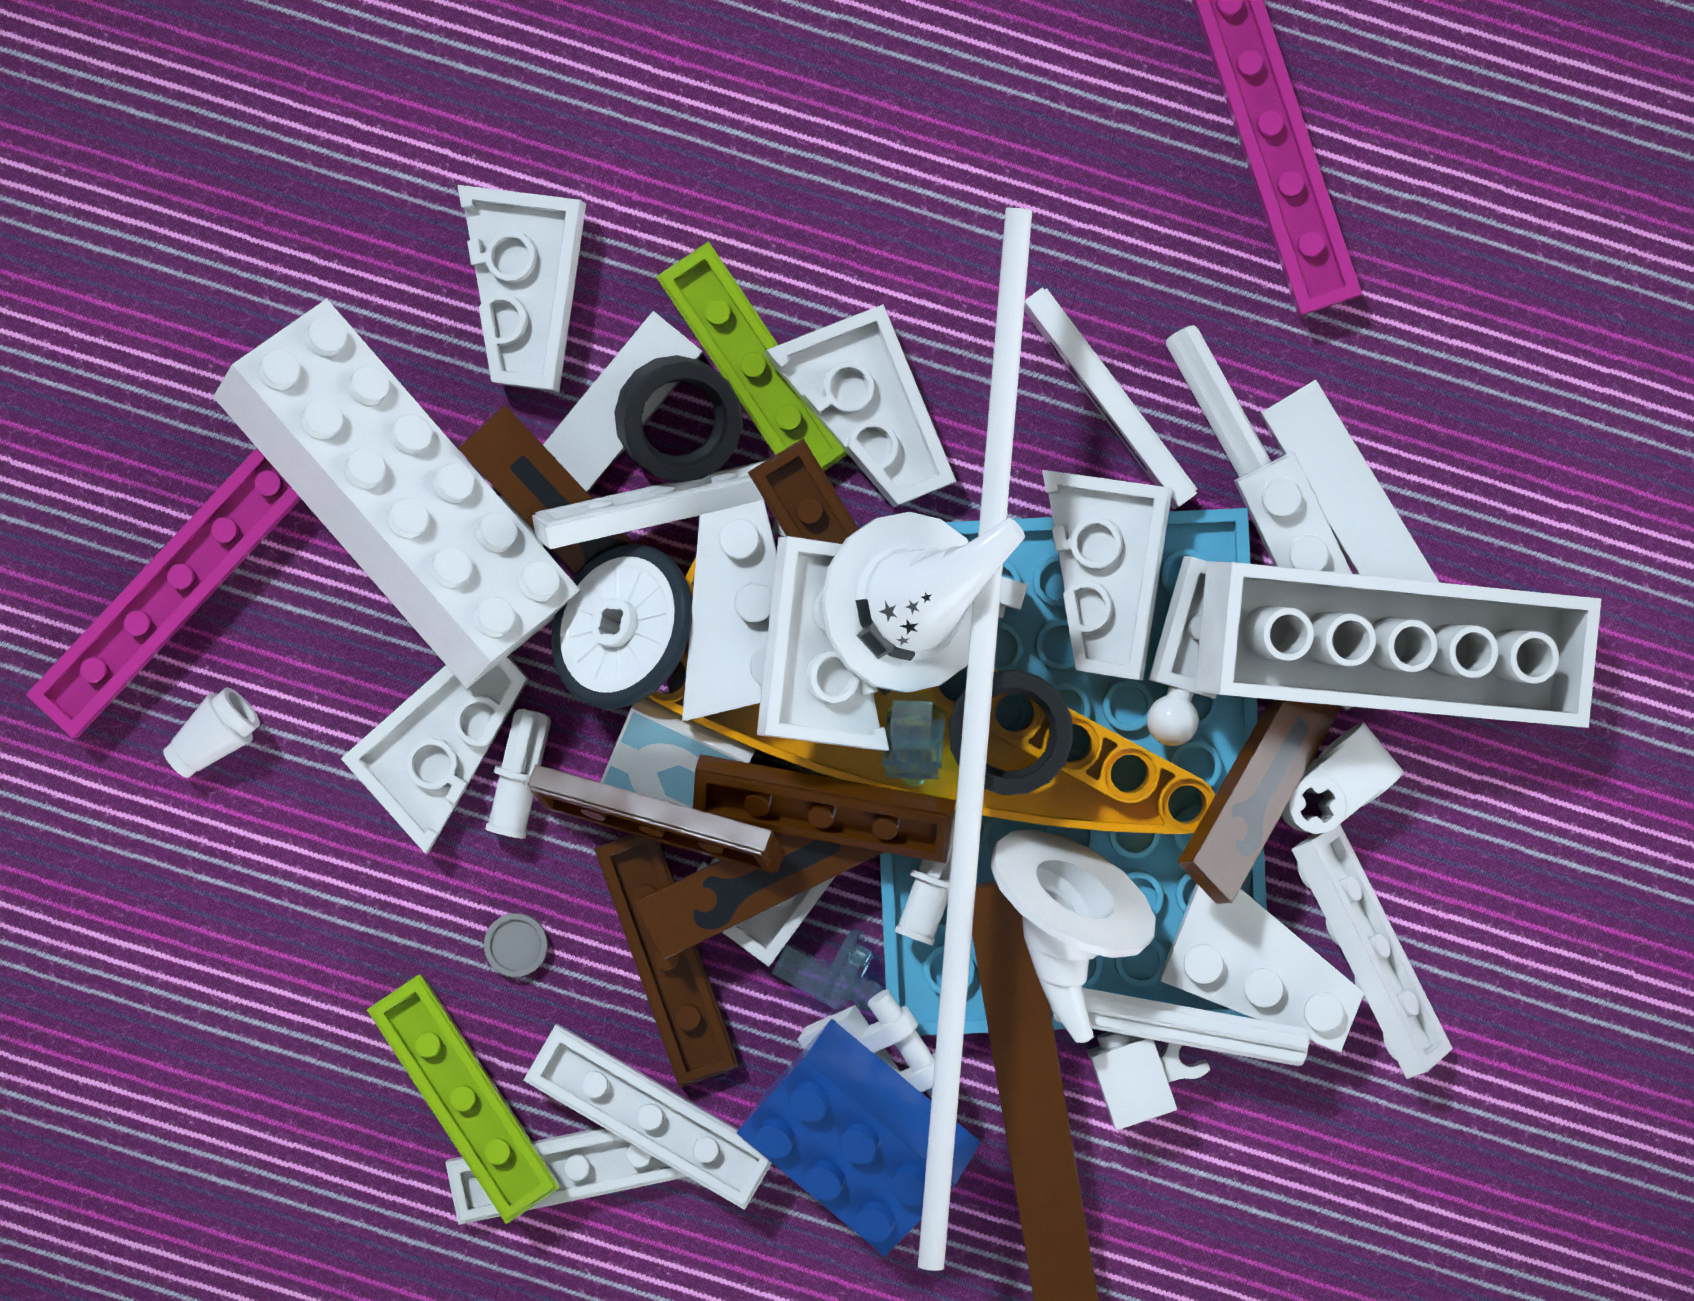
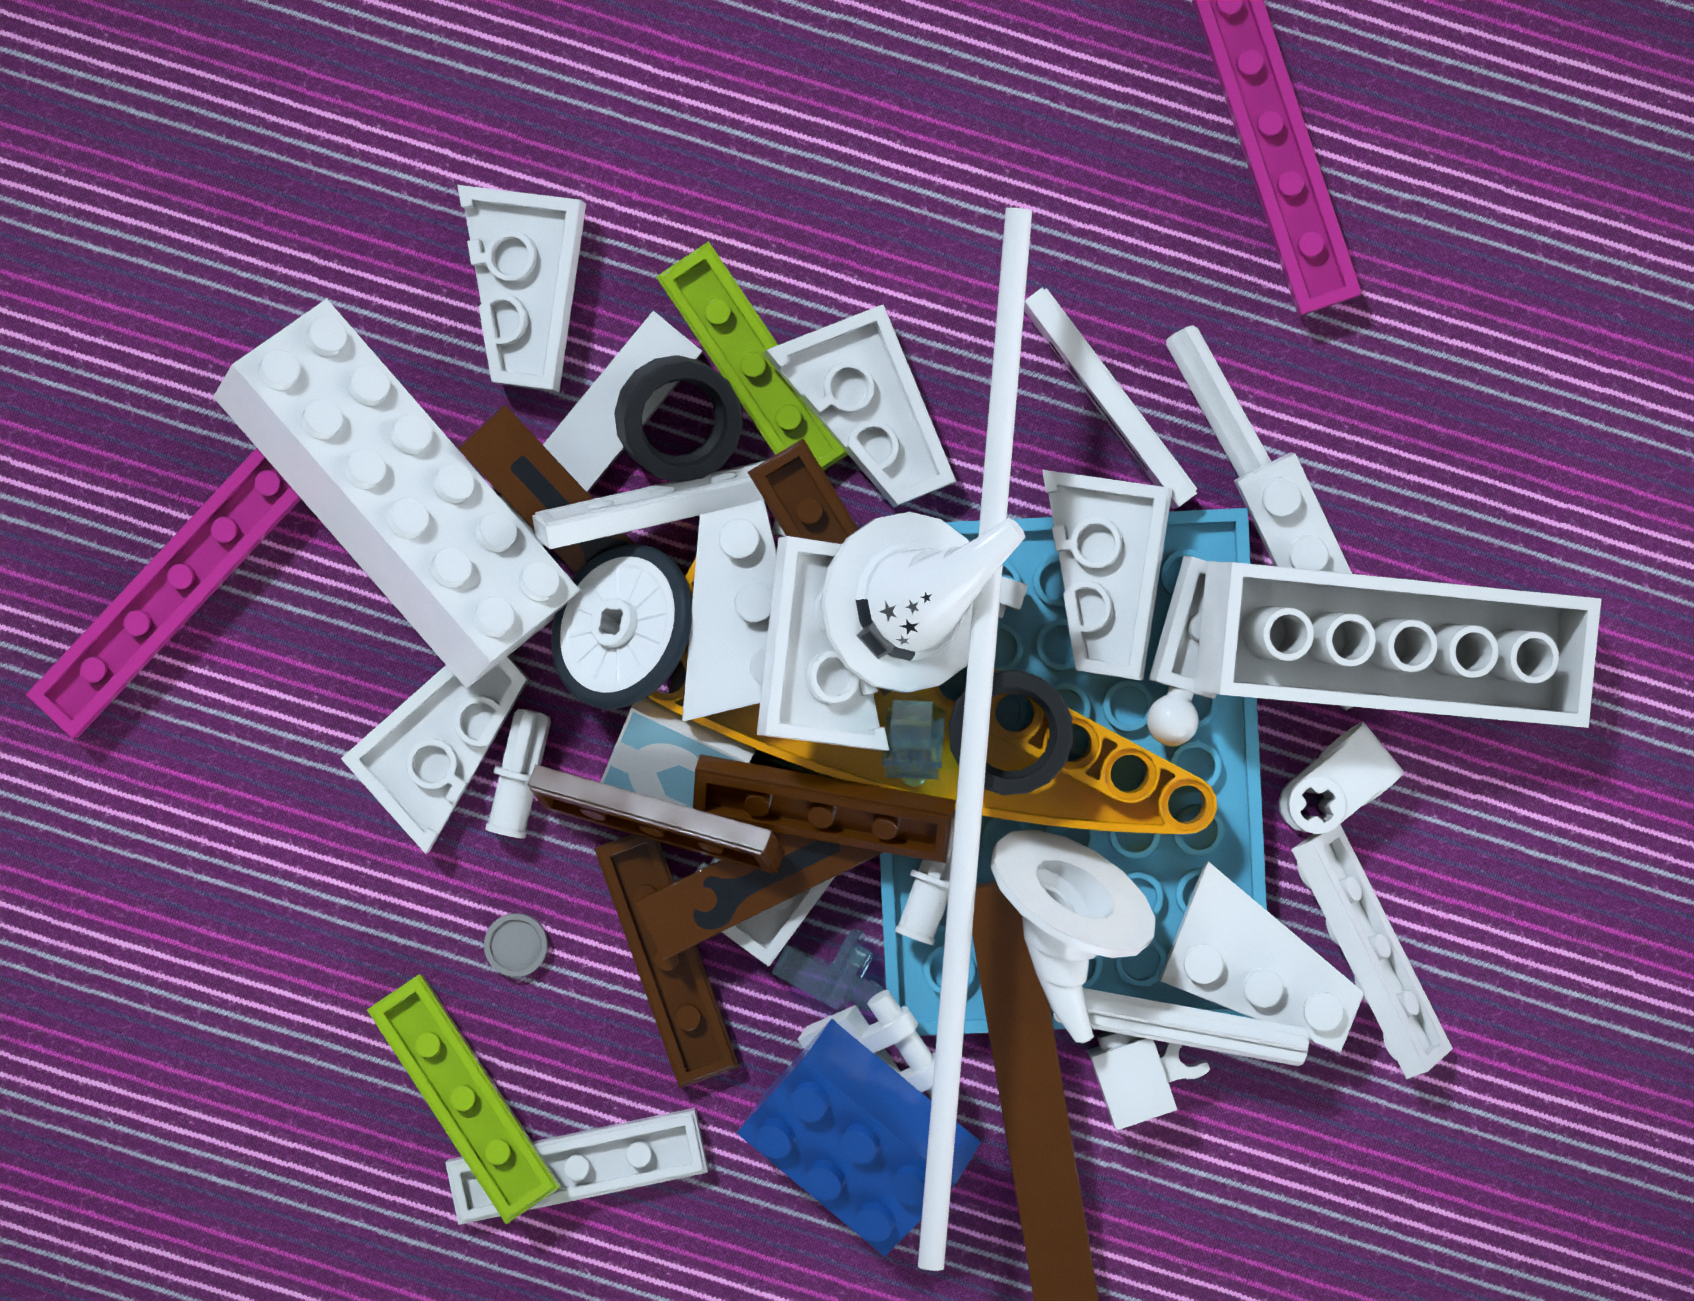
white cone [163,687,260,778] -> none
white tile [523,1024,772,1210] -> none
tile [1177,699,1342,904] -> none
white tile [1259,380,1440,583] -> none

